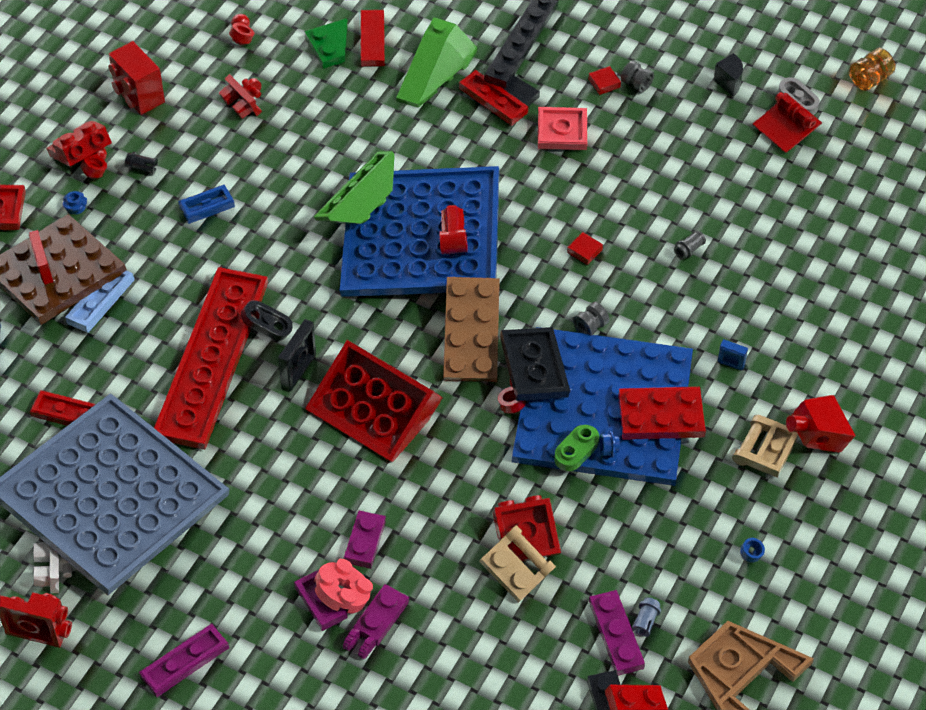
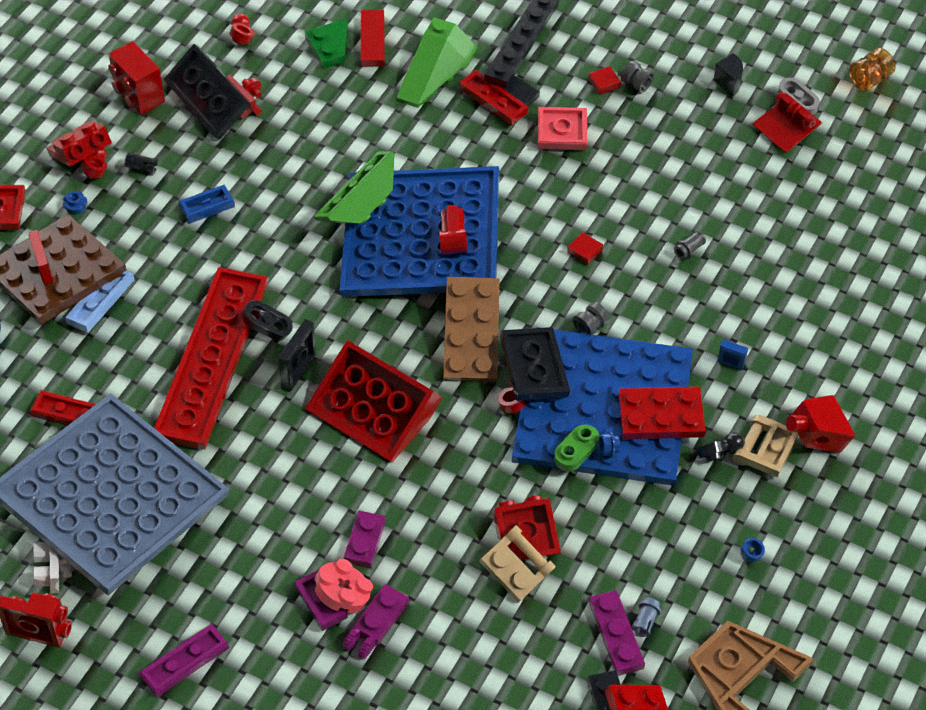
none -> black plate [163,44,251,140]
none -> black plate [697,432,745,462]

